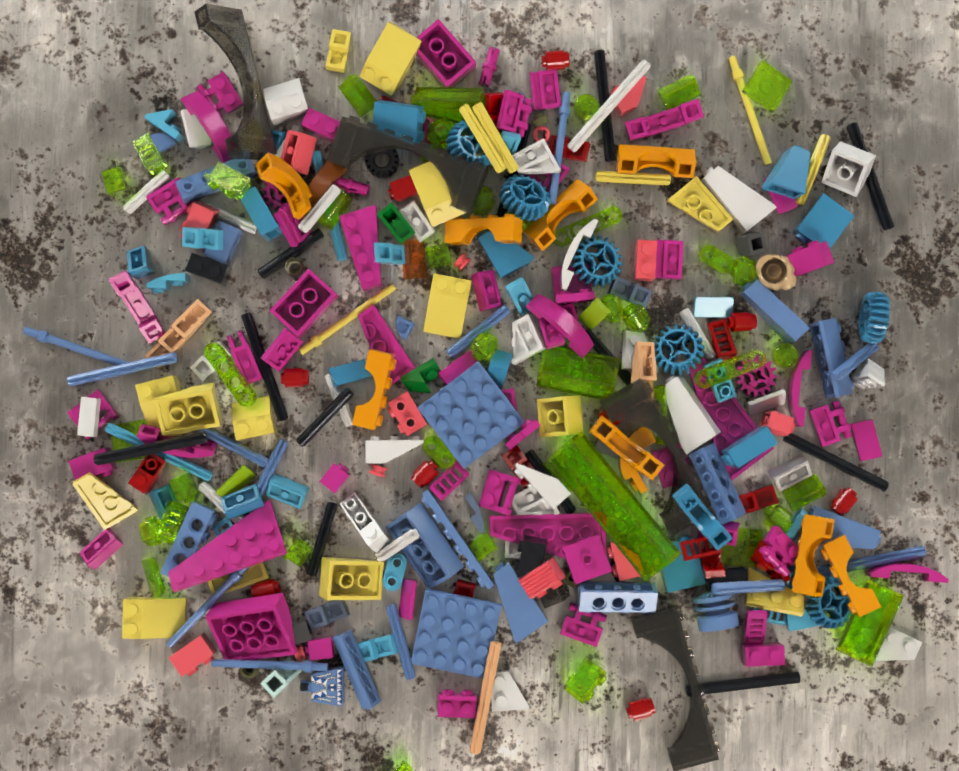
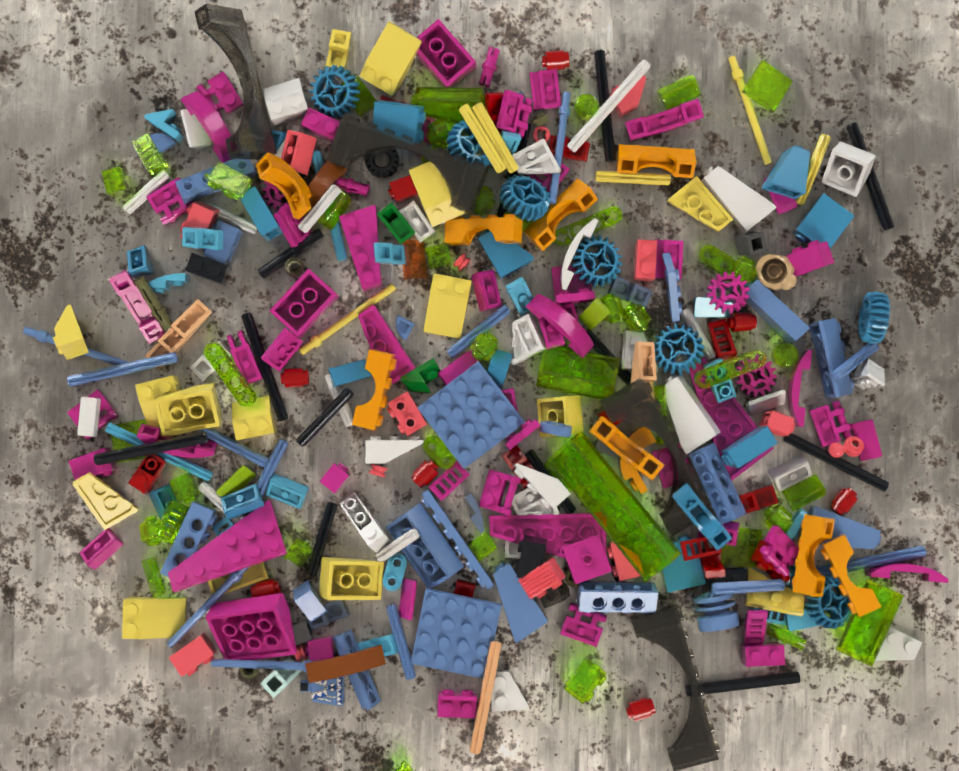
none -> light yellow slope [53,305,89,360]
none -> olive pin [133,275,173,331]
none -> slope [293,579,327,622]
none -> dark orange slope [305,644,386,683]
none -> dark azure gear [309,65,360,118]
none -> medium blue beam [539,421,572,437]
none -> medium blue wing [662,252,683,322]
none -> dark pink gear [706,271,750,314]
none -> clear neon green pin [766,623,807,651]
none -> coral plate [828,436,864,458]

